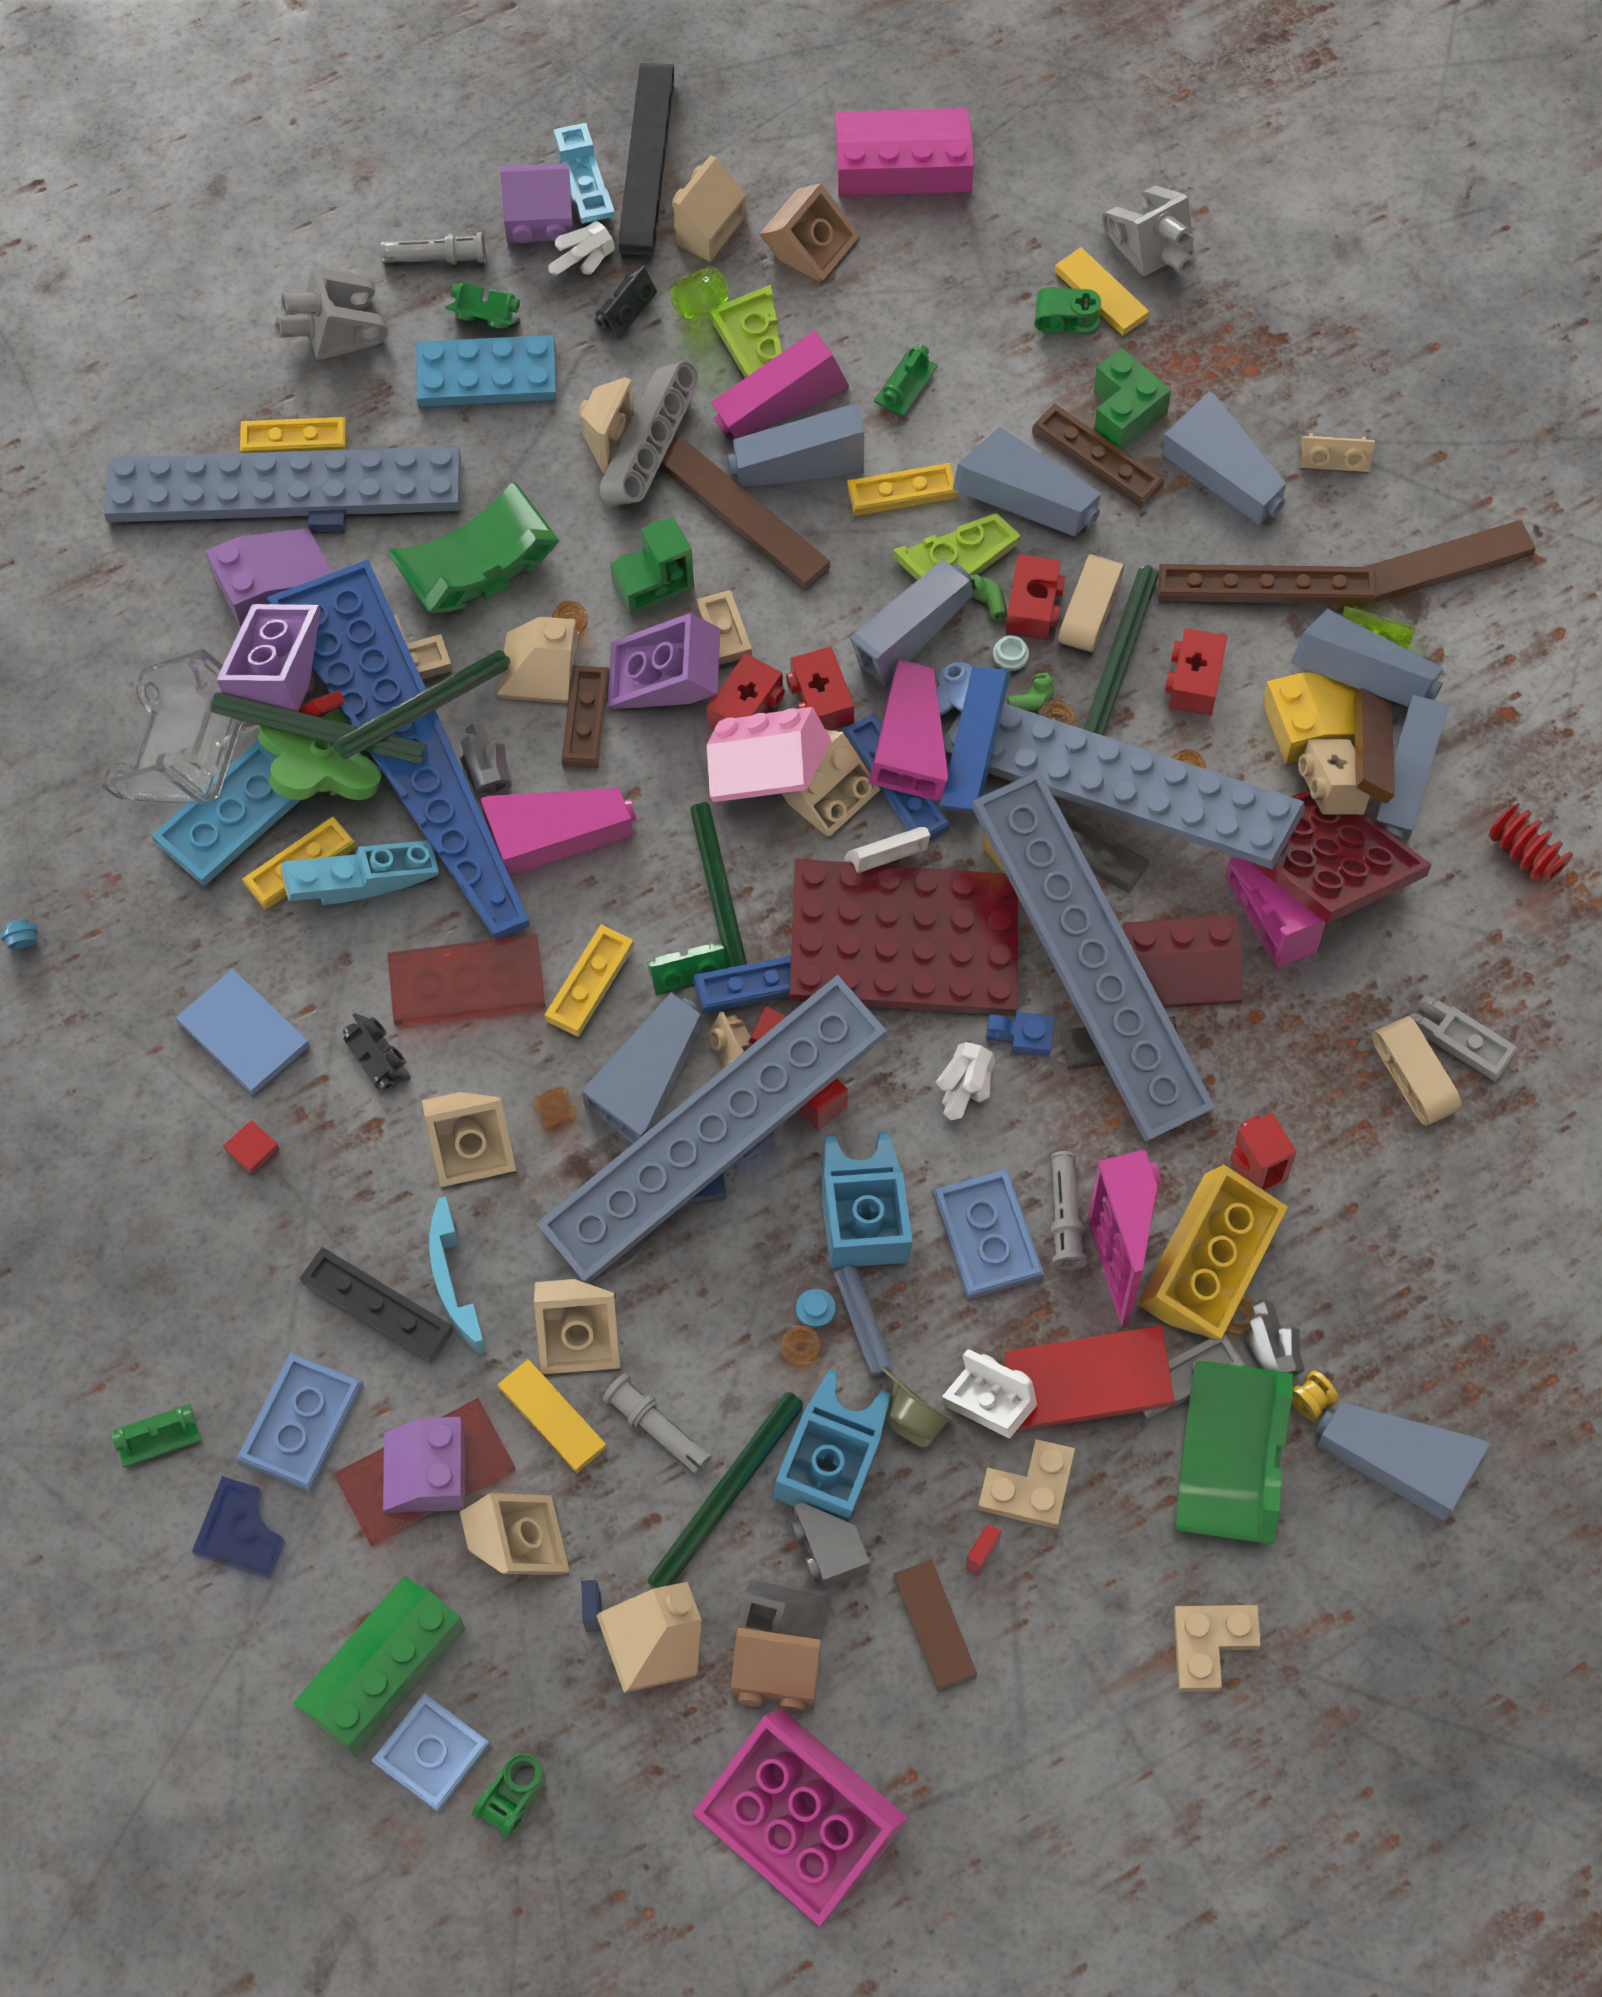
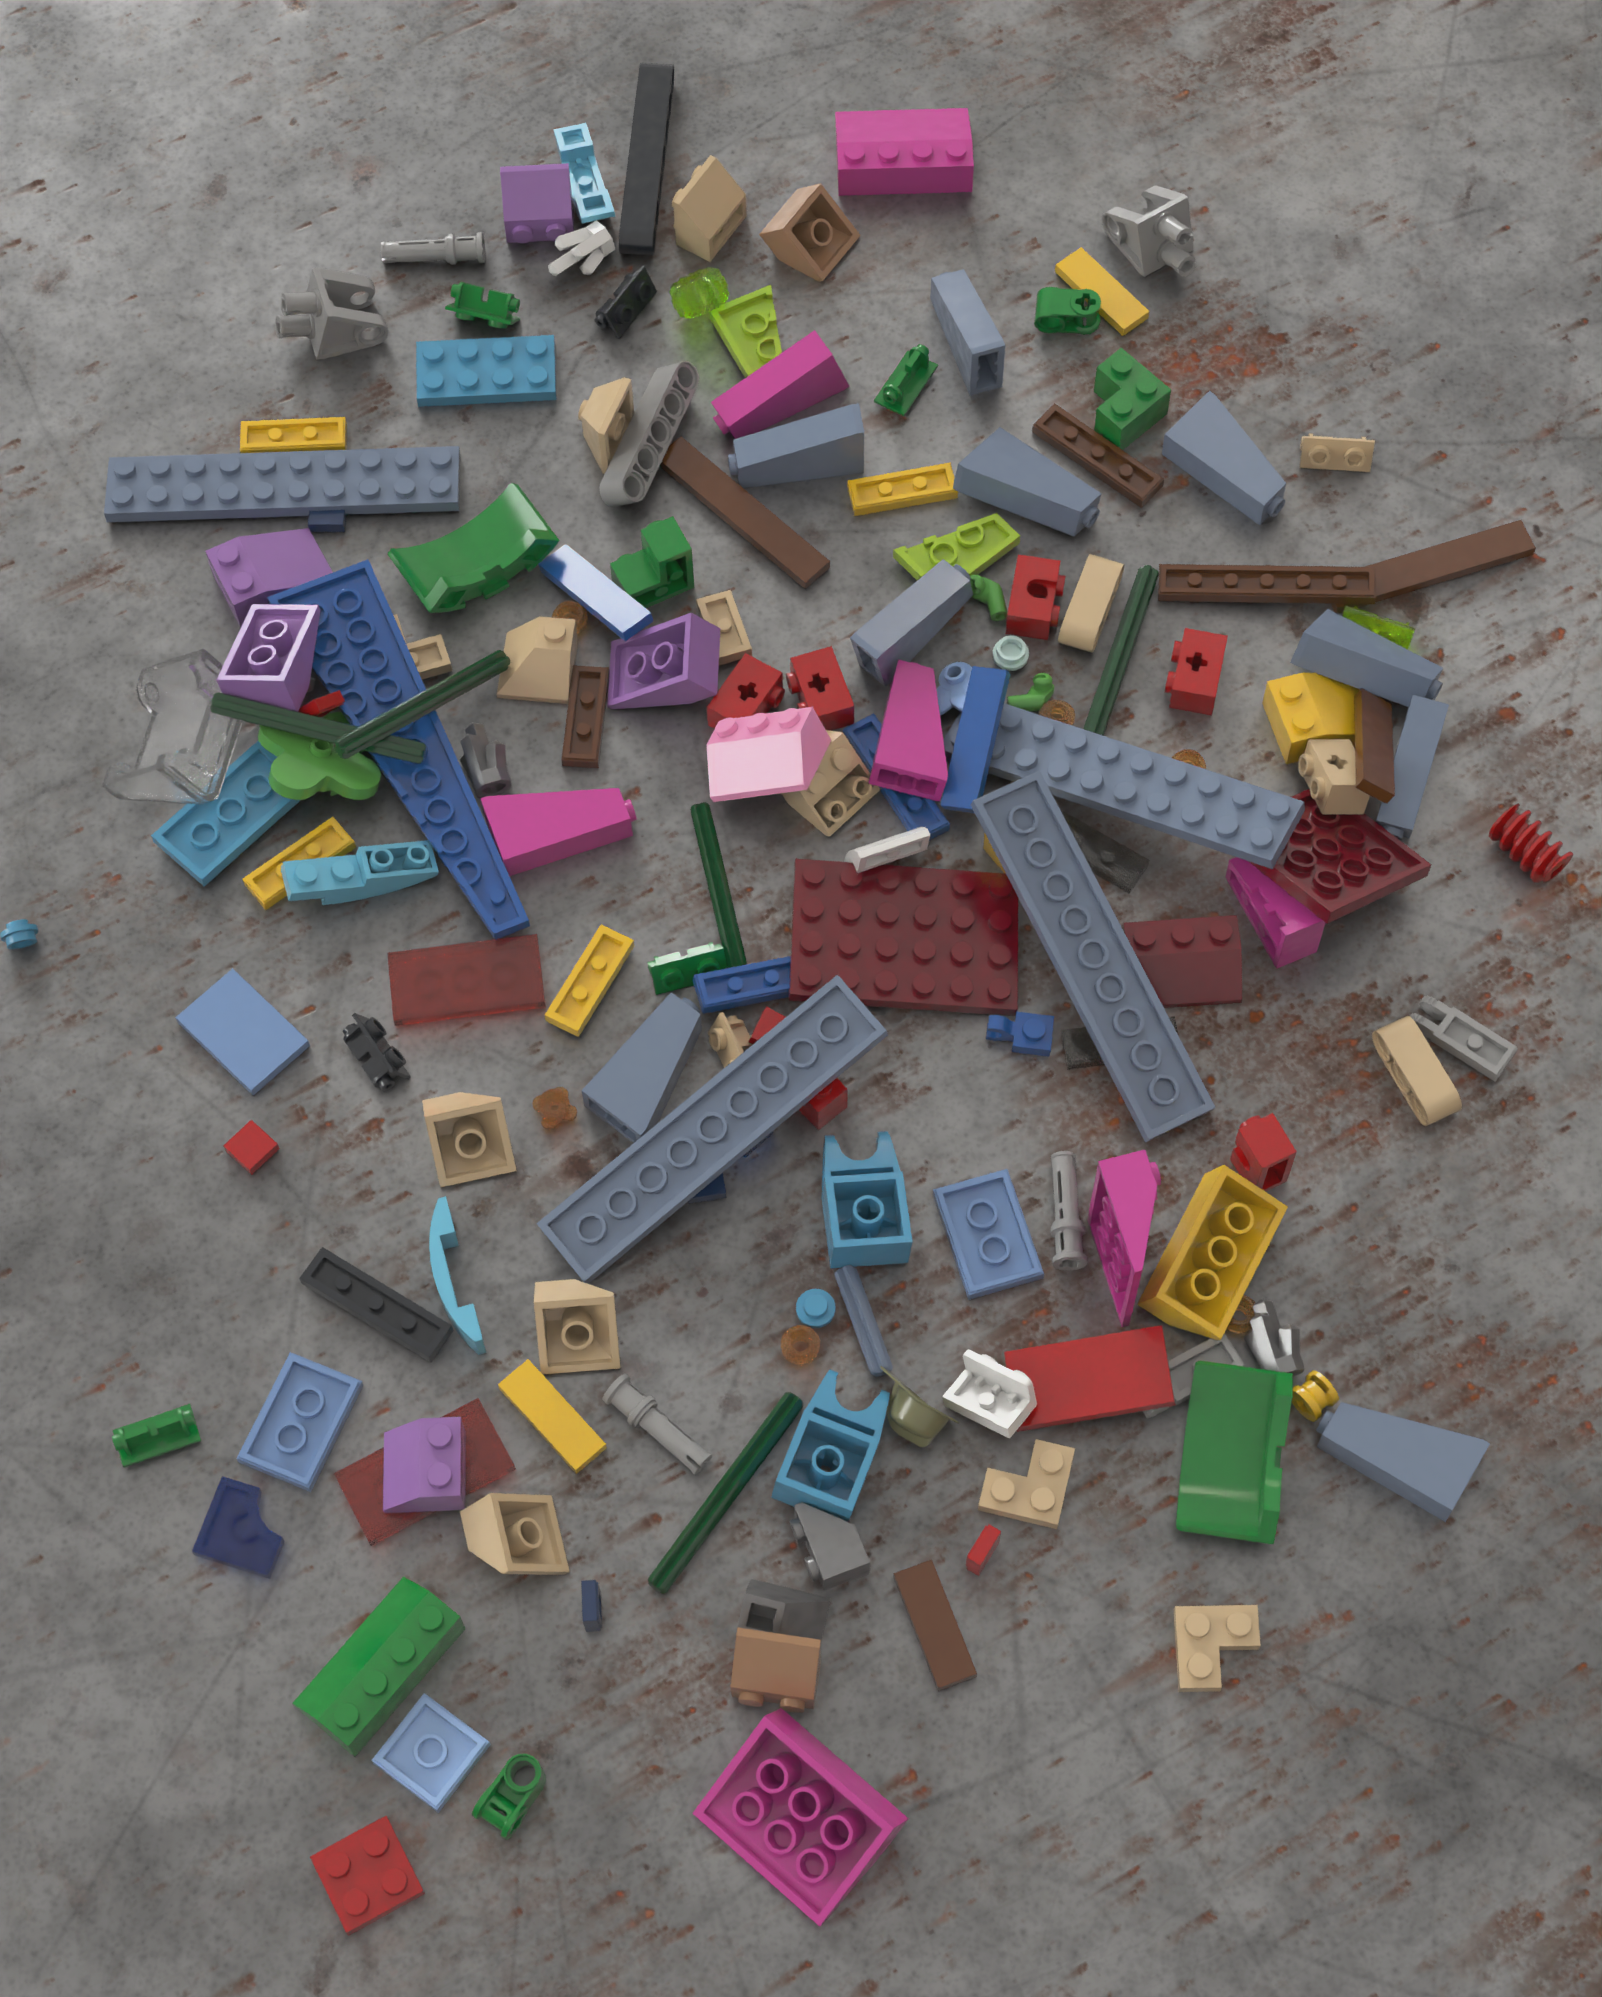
tan slope [597,1582,702,1693] -> none
white rock [936,1042,996,1120] -> none
none -> red plate [310,1816,425,1936]
none -> tile [538,544,653,642]
none -> sand blue slope [930,269,1005,396]

